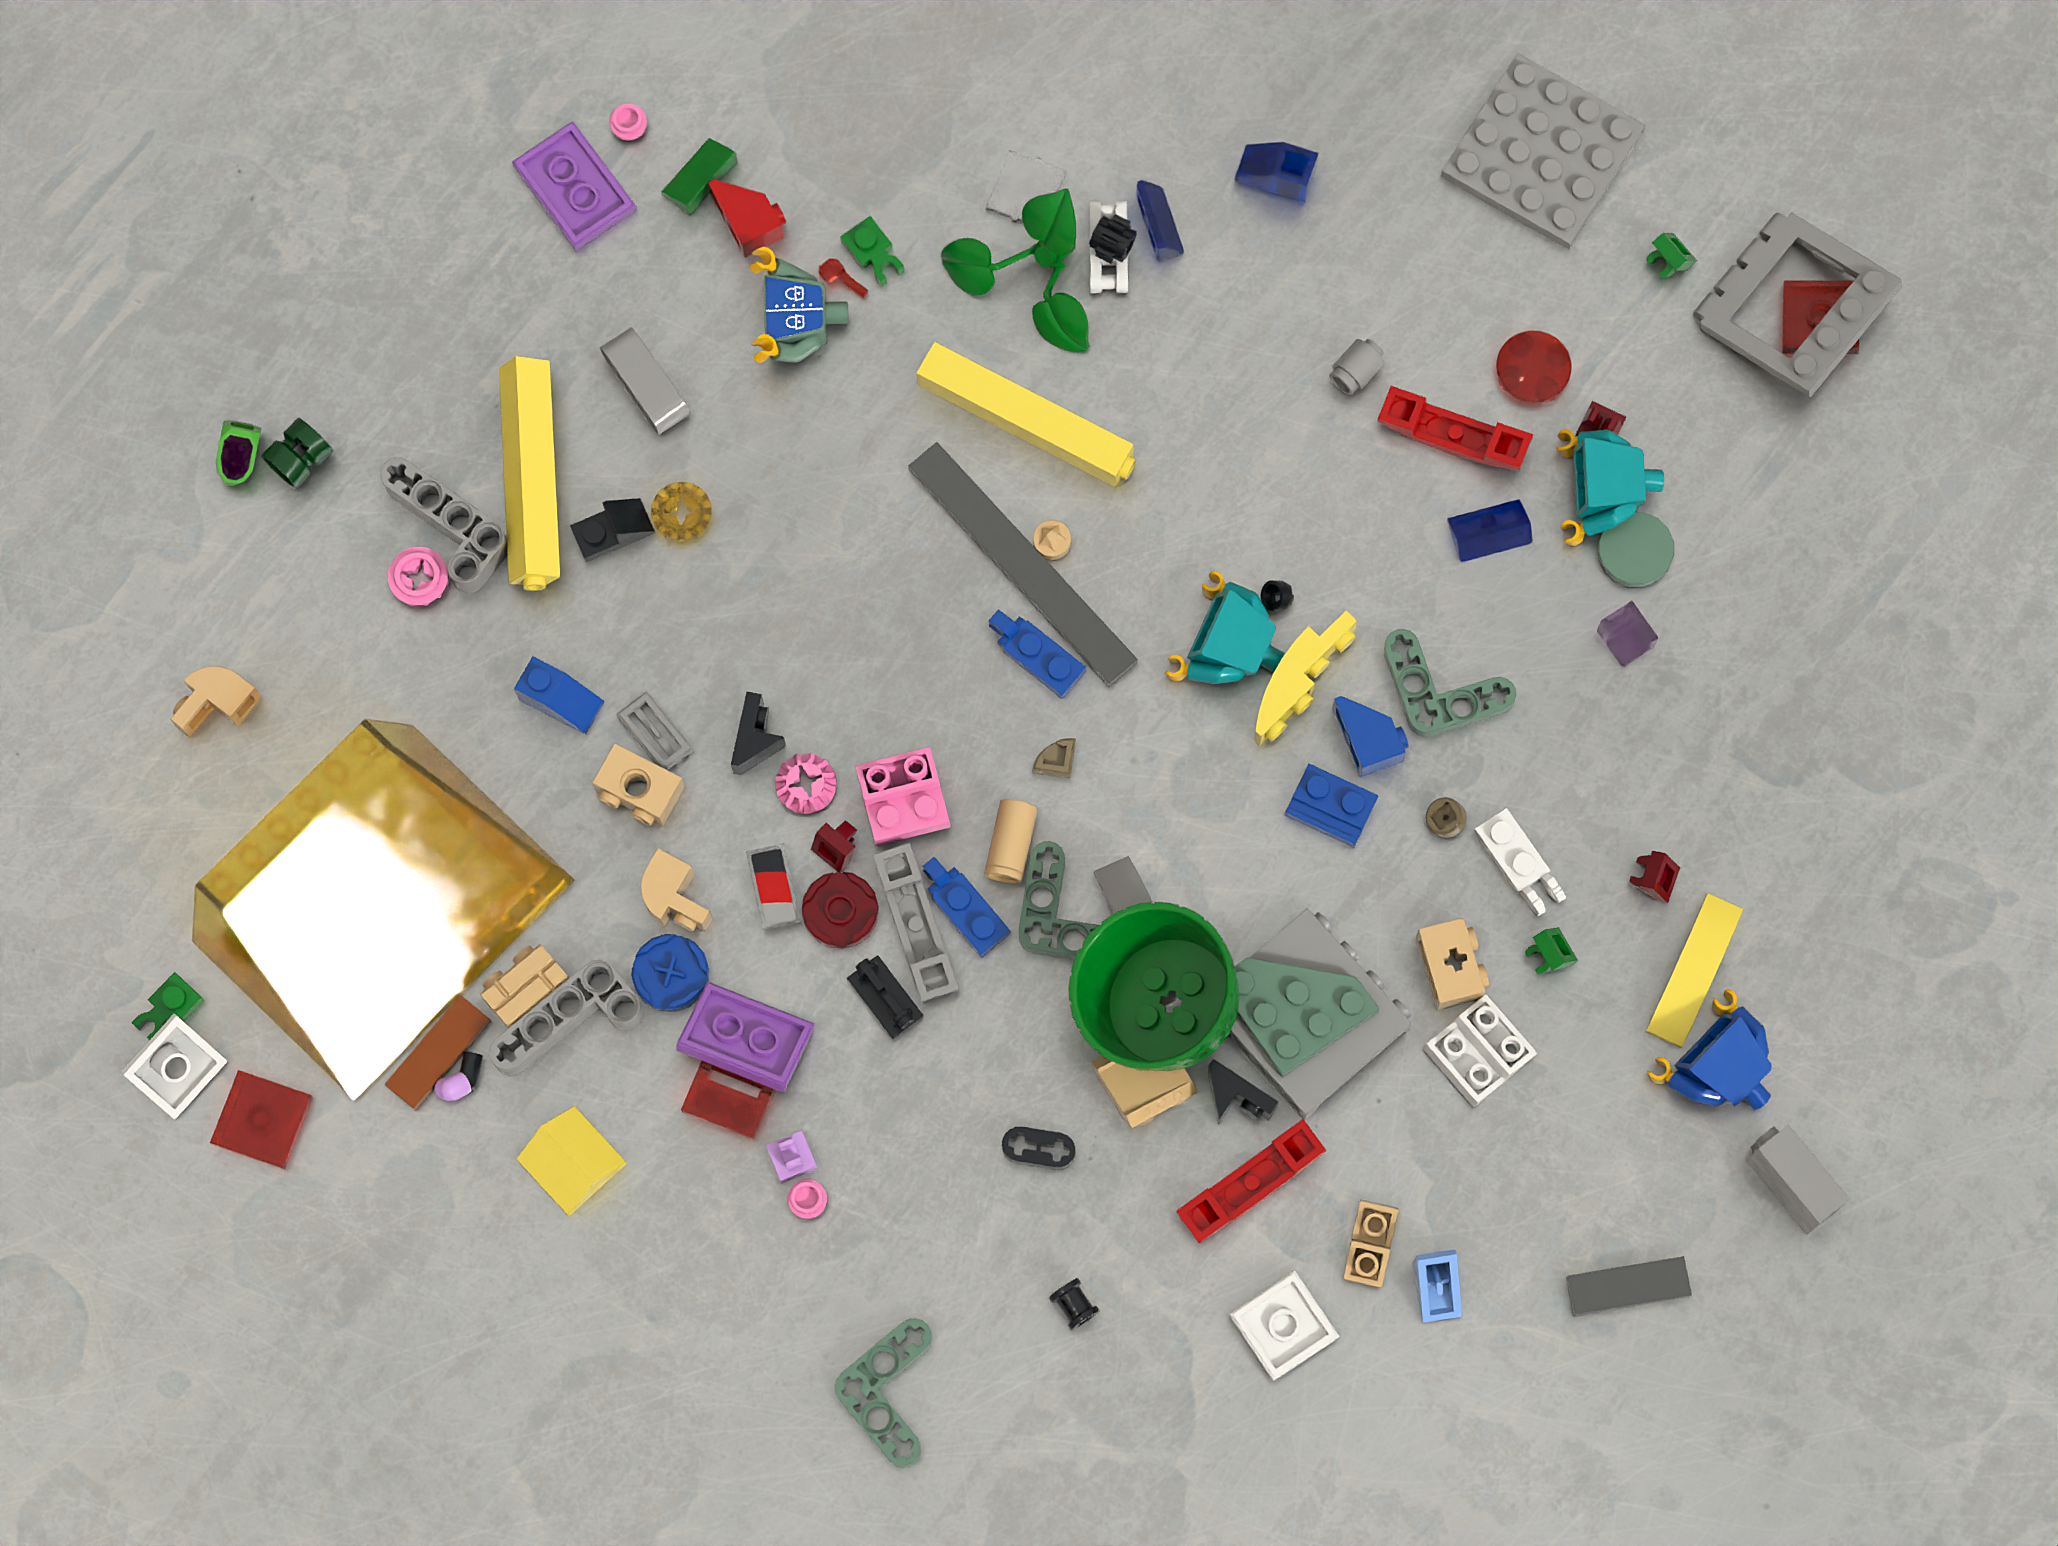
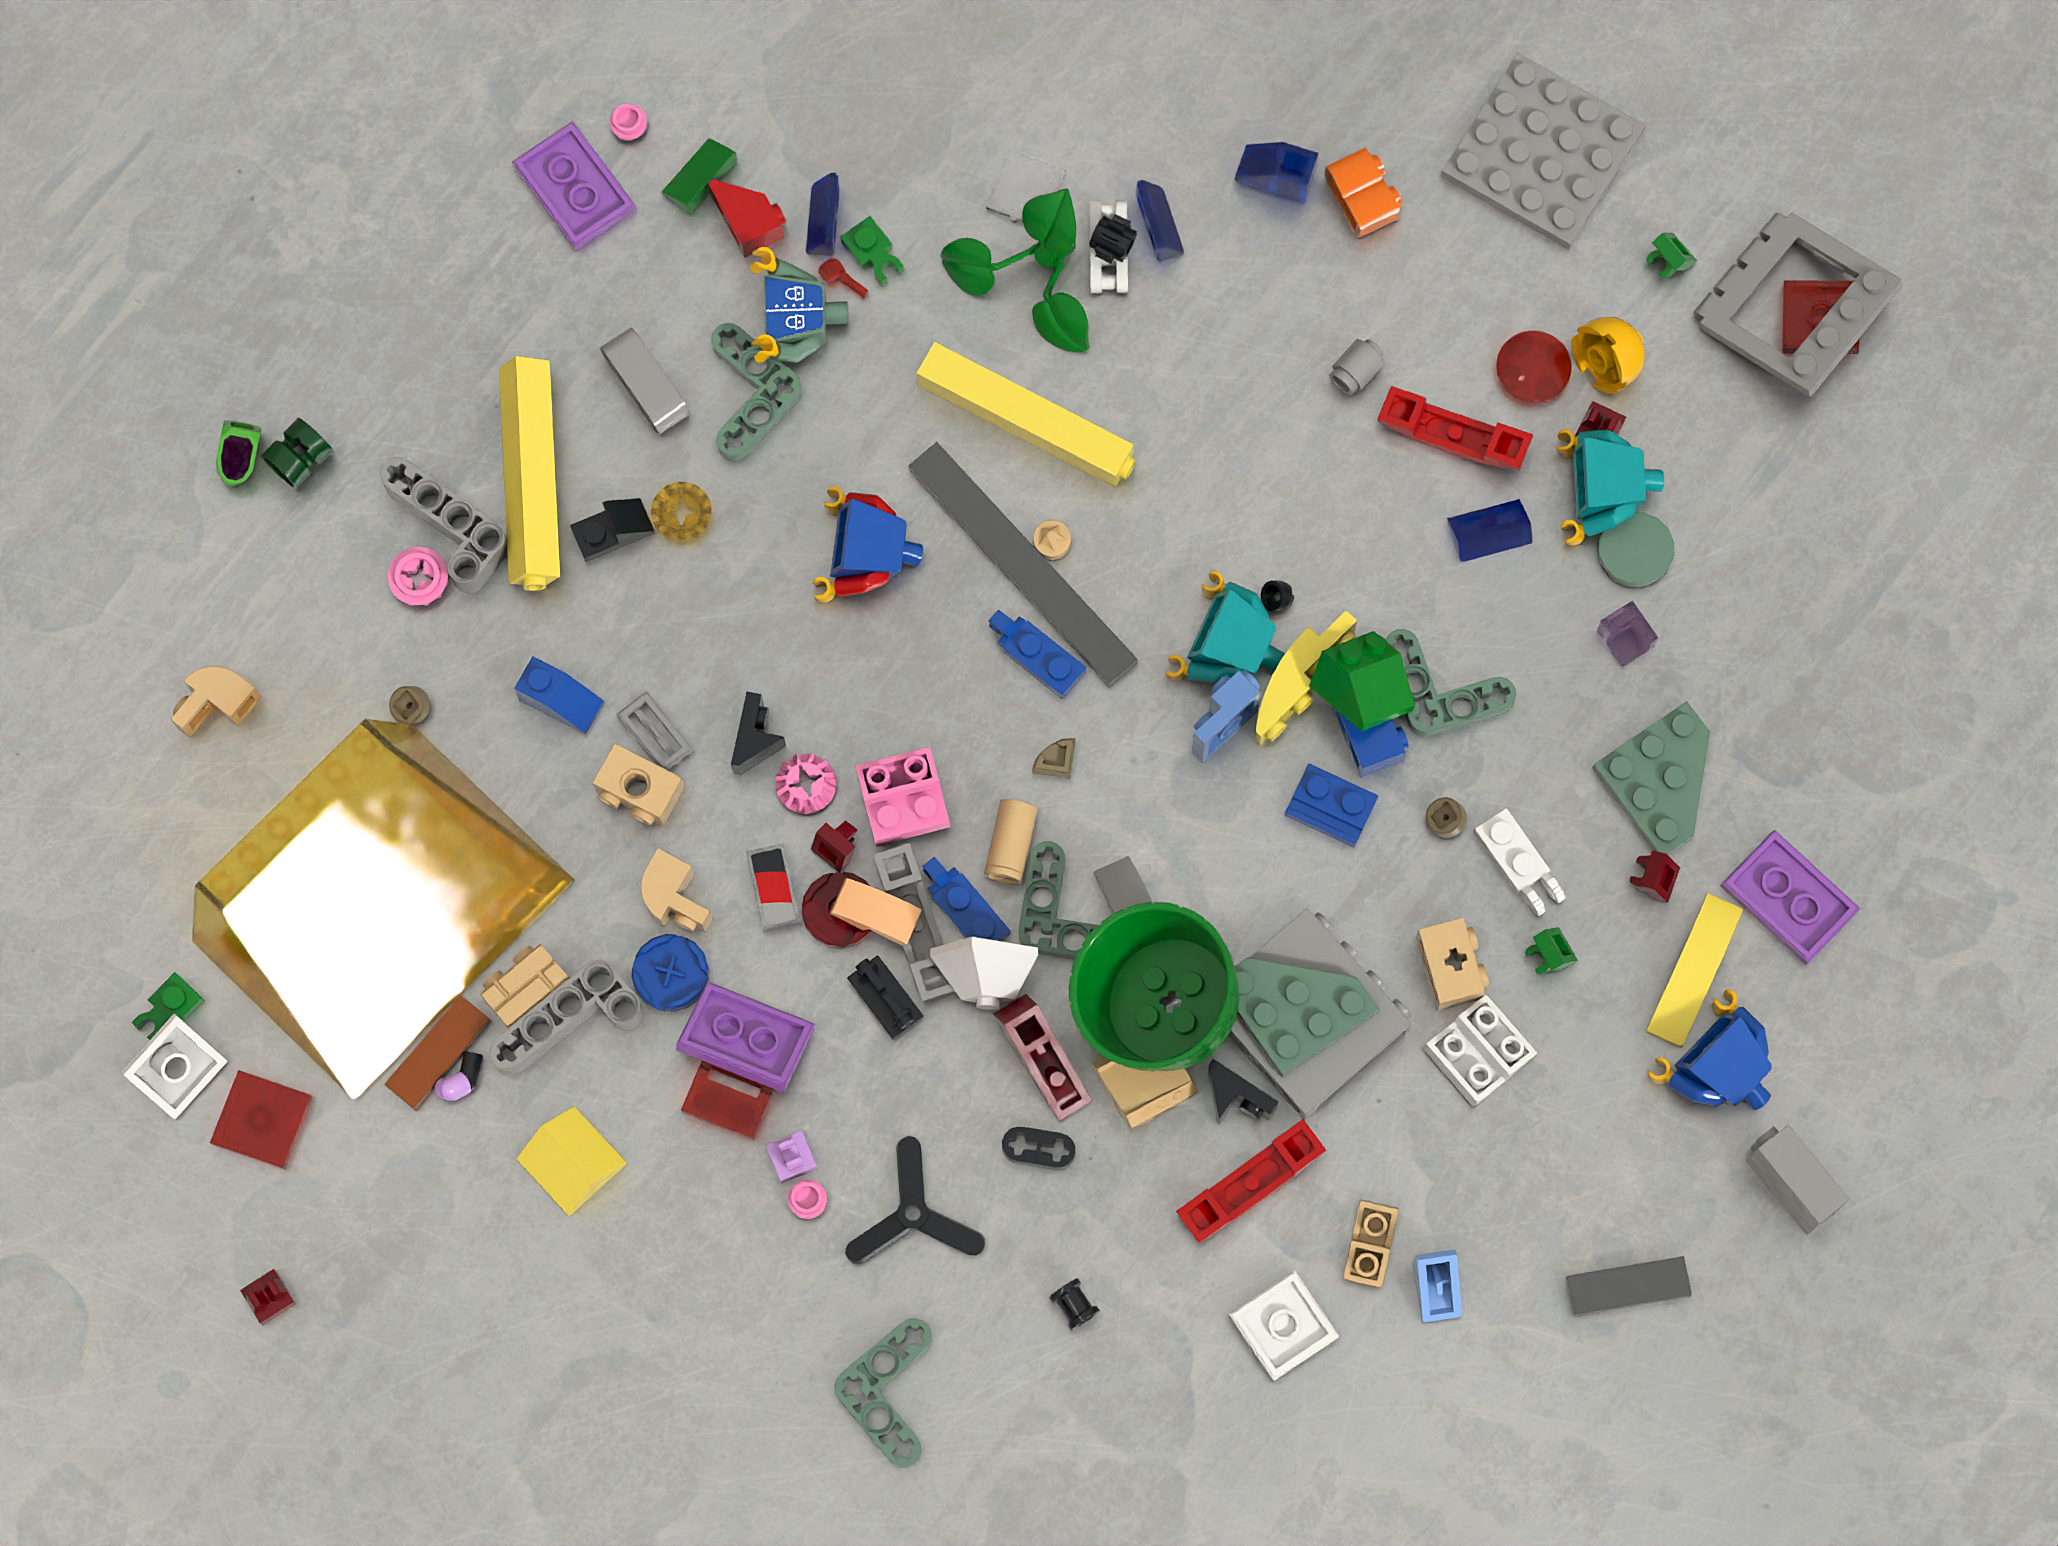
none -> dark red tile [240,1269,296,1325]
none -> dark tan tile [389,686,430,724]
none -> sand green beam [711,323,802,461]
none -> clear blue slope [806,172,840,256]
none -> blue torso [812,486,923,603]
none -> light nougat slope [830,878,922,946]
none -> black piece [845,1136,985,1264]
none -> white slope [930,937,1038,1010]
none -> slope [993,994,1092,1121]
none -> medium blue plate [1192,670,1260,763]
none -> green slope [1309,631,1415,732]
none -> orange brick [1324,147,1402,238]
none -> yellow cylinder [1571,317,1645,394]
none -> sand green plate [1592,701,1710,855]
none -> medium lavender tile [1721,829,1861,965]

